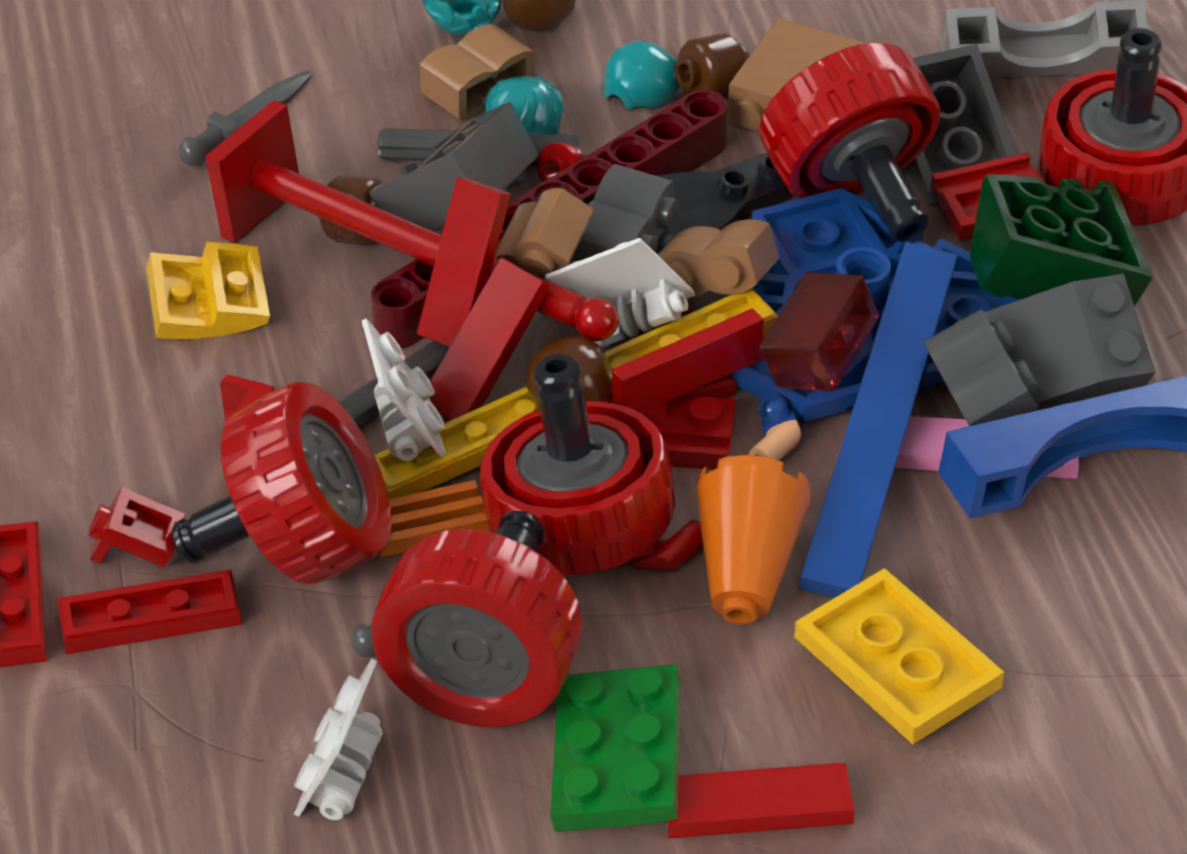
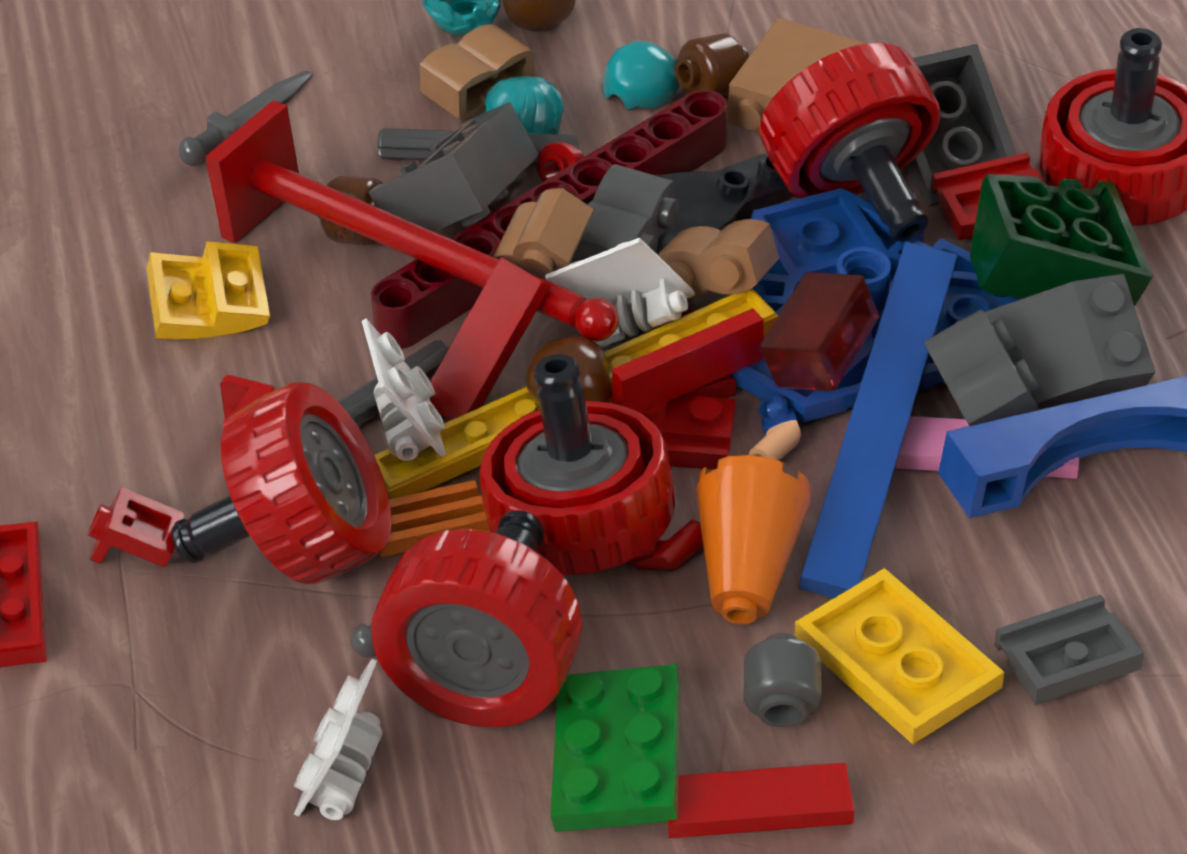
red tile [57,569,242,655] -> none
red tile [417,177,511,347] -> none
light grey arch [939,0,1148,78] -> none
none -> dark grey head [744,633,822,727]
none -> dark grey plate [994,595,1144,705]

